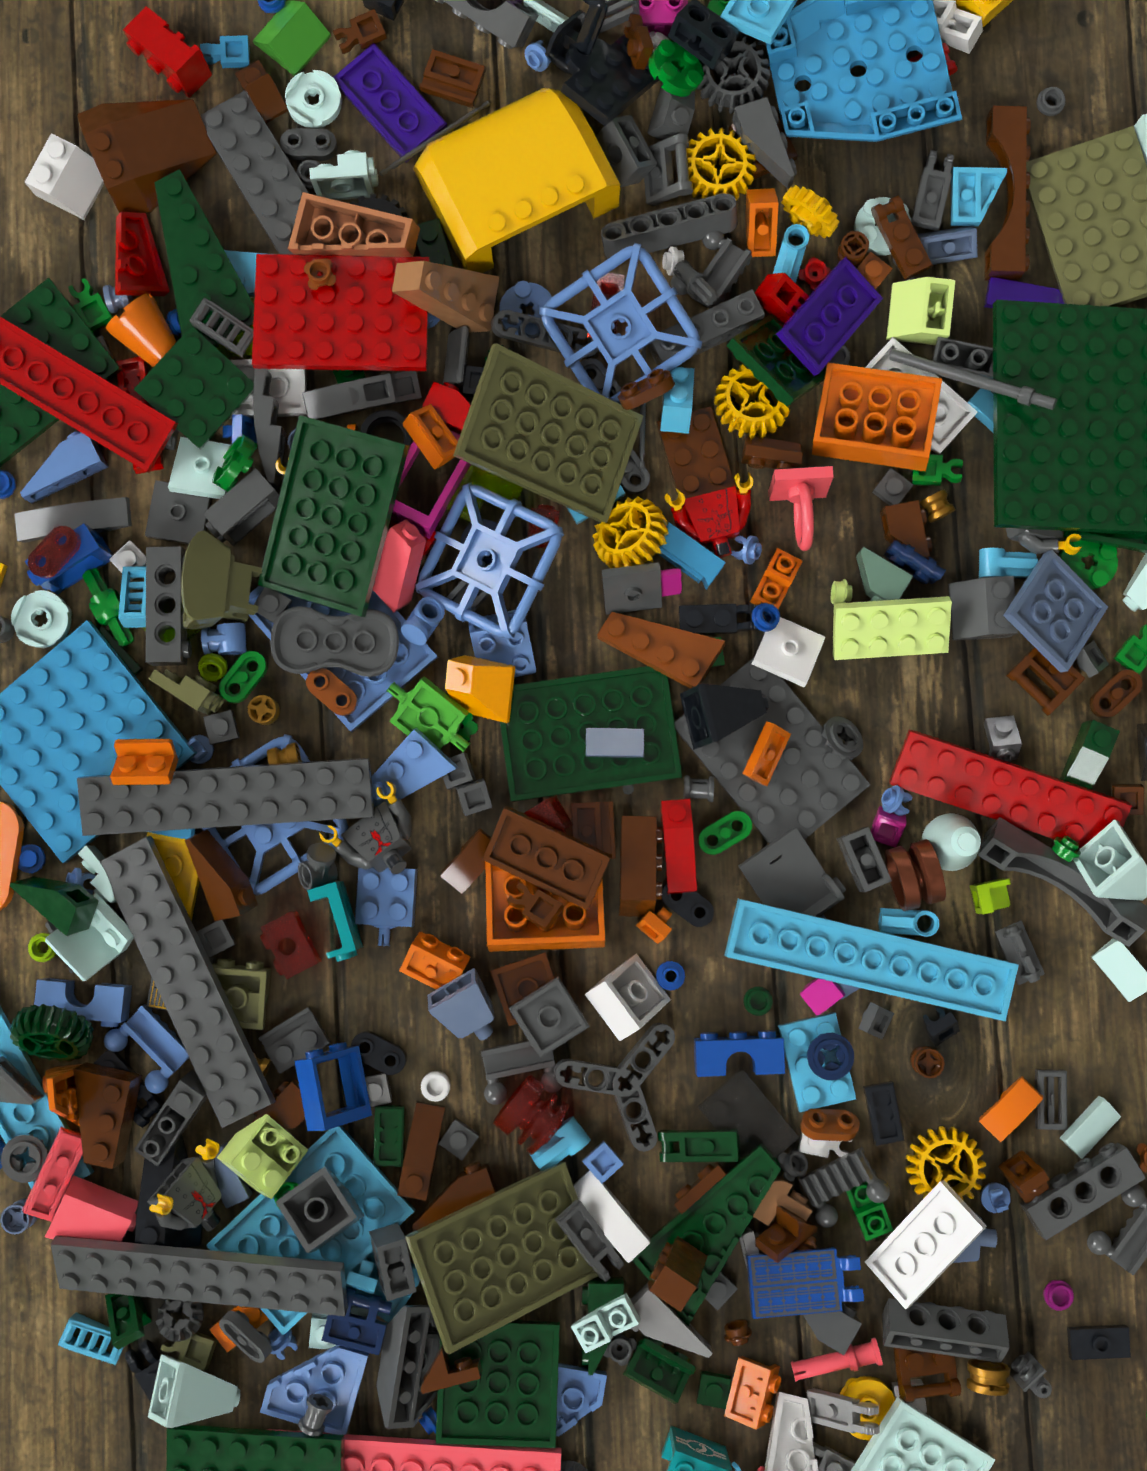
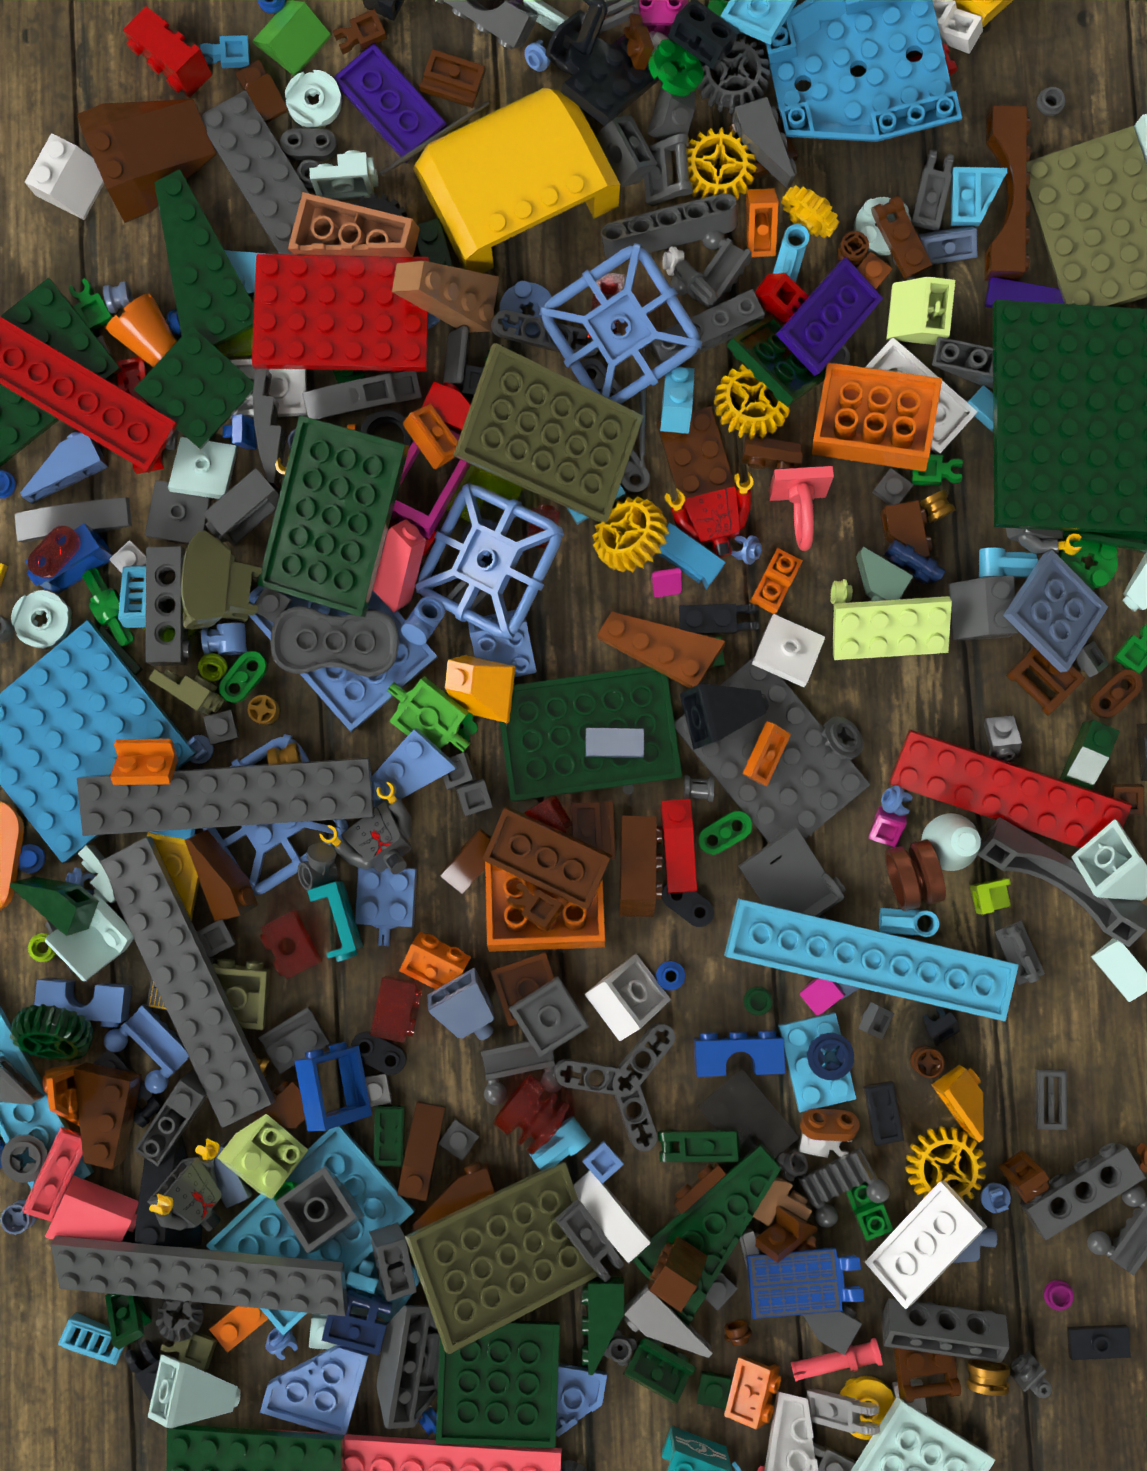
red wing [115,212,170,296] -> none
dark grey slope [190,298,253,357] -> none
green plate [212,435,258,492] -> none
dark grey plate [219,1311,272,1363] -> none
dark grey bush [298,1394,334,1436] -> none
dark orange plate [304,258,336,290] -> none
dark orange plate [306,668,358,716] -> none
reddish brown slope [420,1345,483,1394] -> none
white tile [421,1071,451,1102] -> none
light aqua slope [571,1293,641,1353] -> none
dark grey plate [601,562,662,615] -> none
reddish brown plate [618,369,675,410] -> none
orange tile [636,907,672,944] -> none
blue plate [752,603,780,632] -> none
red plate [798,257,831,291] -> none
dark grey brick [836,827,892,892] -> none
dark grey bar [889,349,1057,410] -> none
orange slope [979,1076,1044,1142] -> none
green plate [1052,836,1081,862] -> none
light aqua slope [1060,1096,1121,1159] -> none
none -> clear red brick [370,976,422,1043]
none -> light orange slope [931,1065,984,1142]

